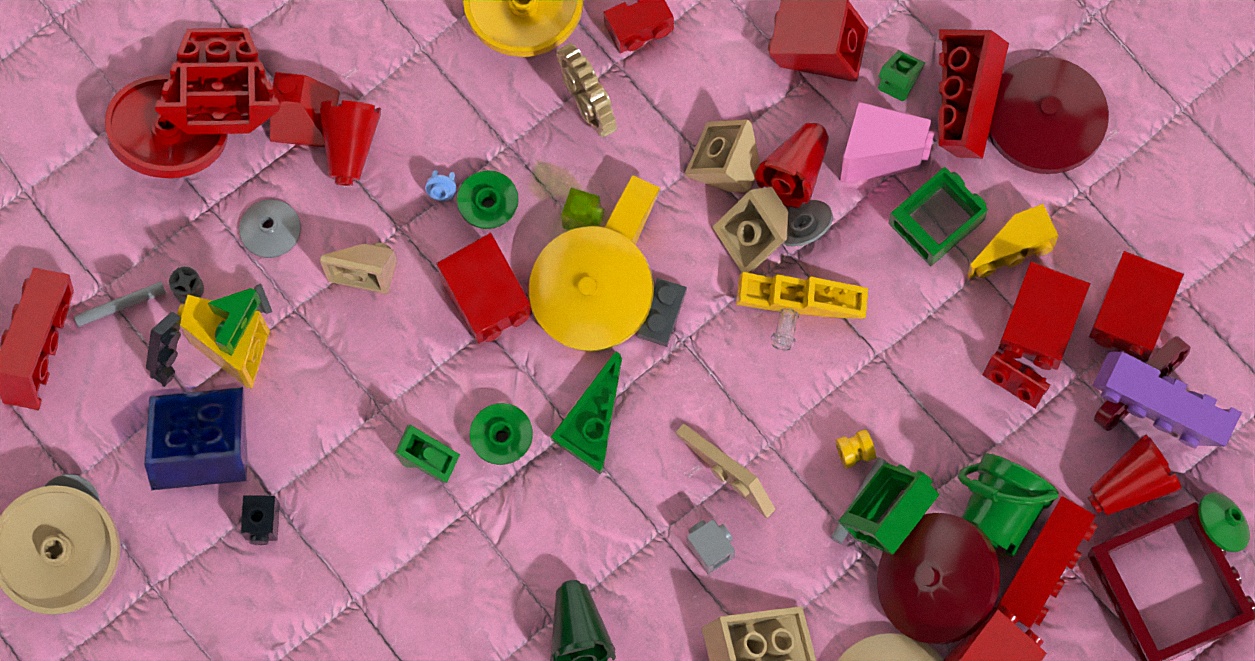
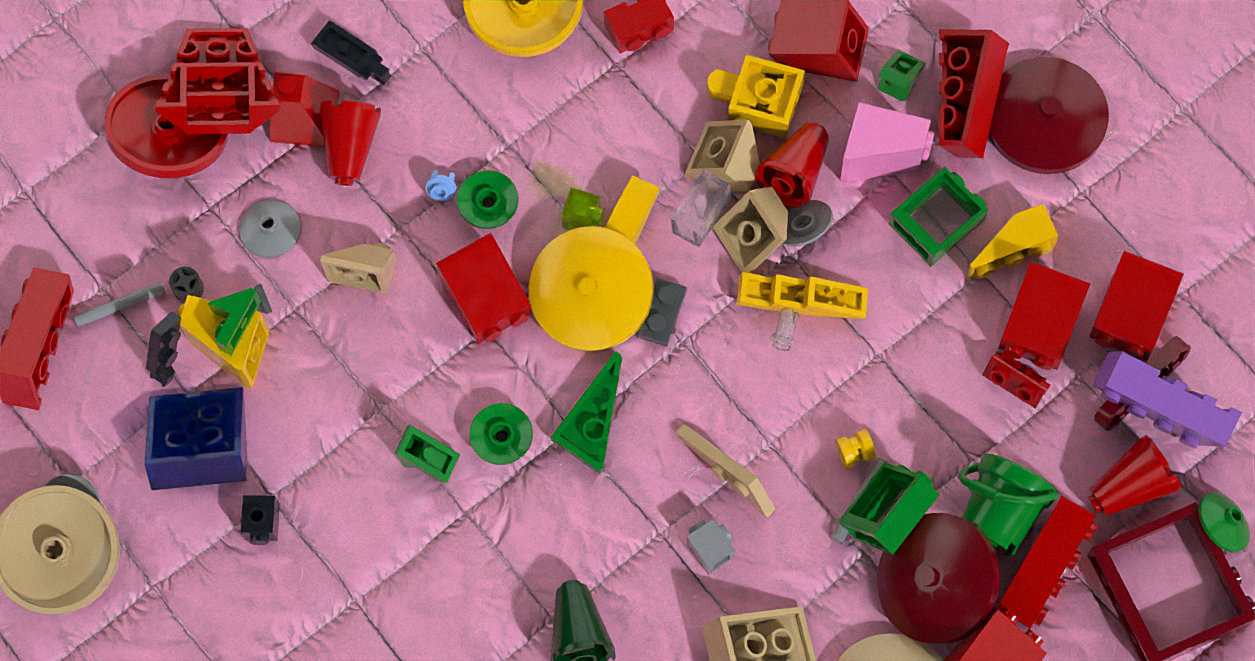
tan gear [556,42,617,138] -> none
none -> black hinge [311,21,391,85]
none -> clear brick [670,170,732,247]
none -> yellow brick [707,54,805,139]

